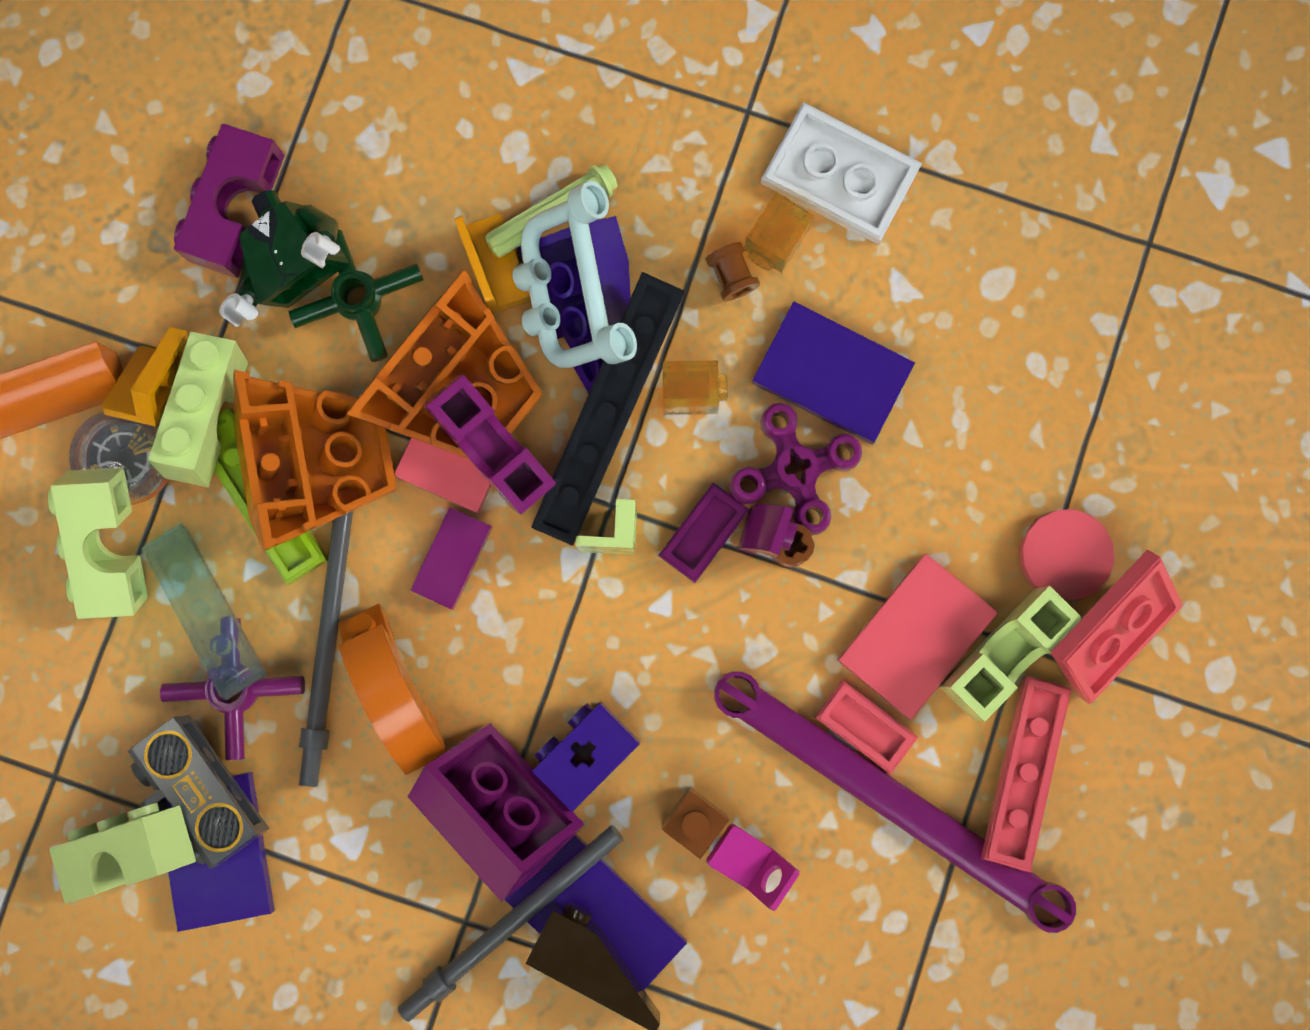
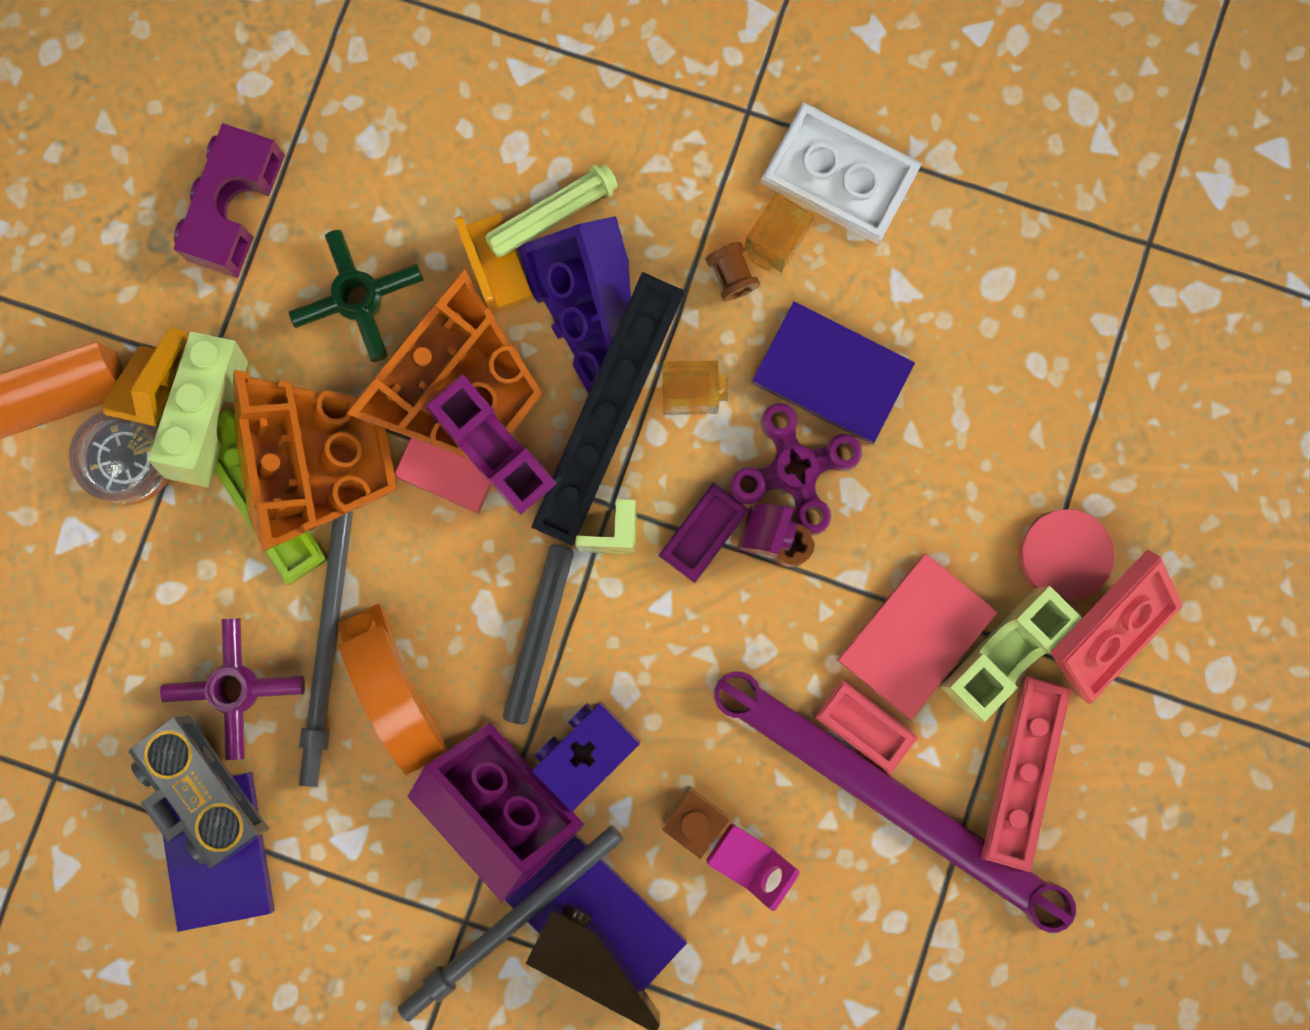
yellowish green arch [48,467,148,619] -> none
yellowish green arch [49,803,196,904] -> none
clear light blue tile [141,523,267,700] -> none
dark green torso [219,190,349,327] -> none
magenta tile [410,507,493,610] -> none
light aqua bar [513,181,637,368] -> none
none -> dark grey axle [503,544,574,725]

